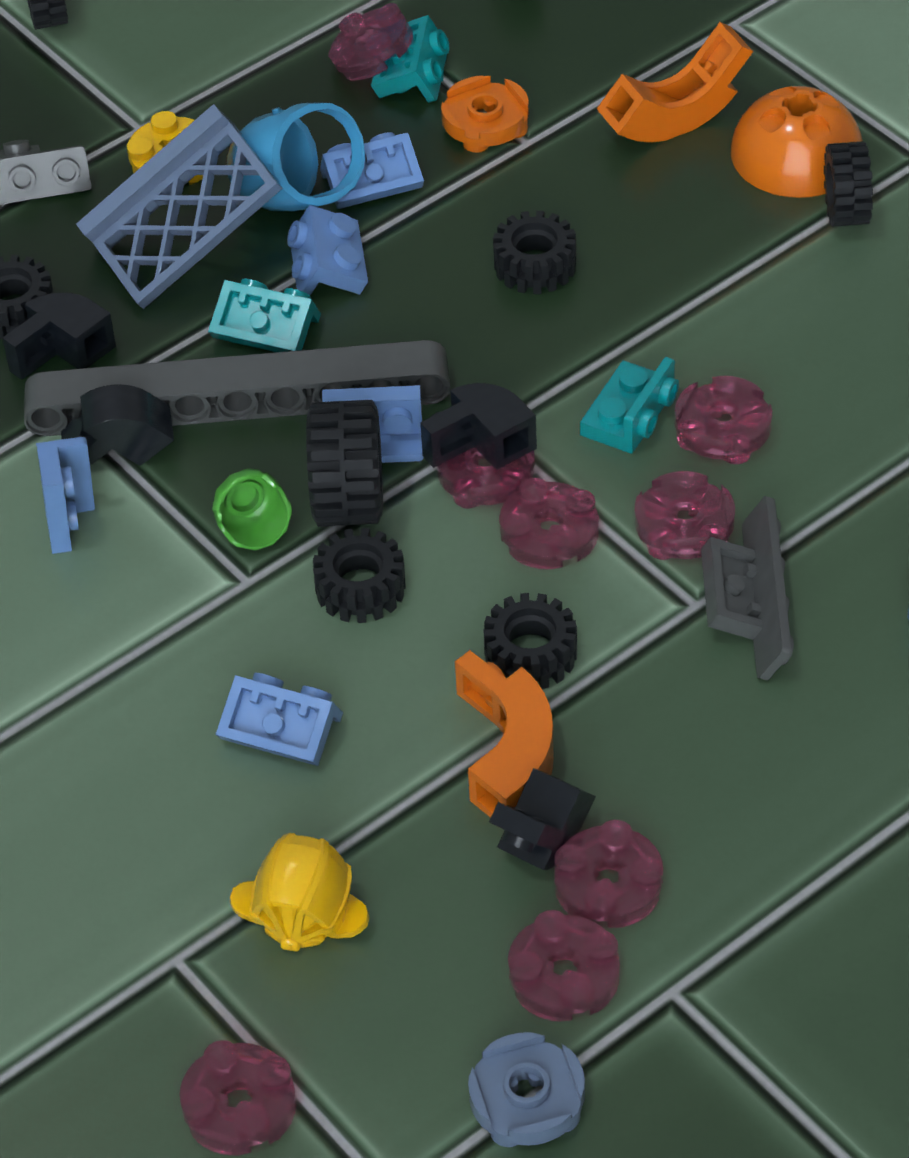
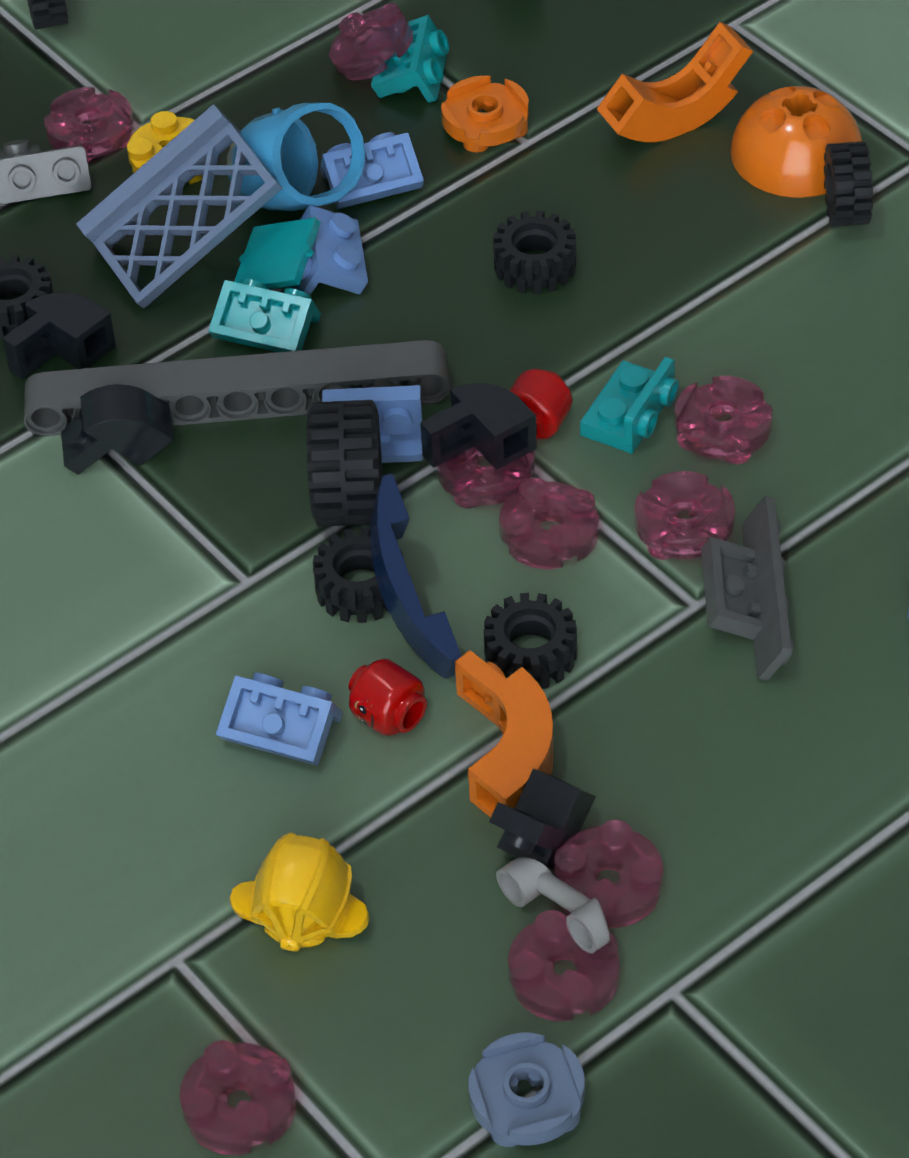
medium blue bracket [36,437,95,554] -> none
bright green hair [212,468,292,551] -> none
none -> clear pink plate [44,87,133,163]
none -> teal piece [234,217,321,289]
none -> red head [348,658,427,736]
none -> dark blue slope [370,473,461,679]
none -> light grey bar [496,857,610,954]
none -> red head [509,369,573,439]

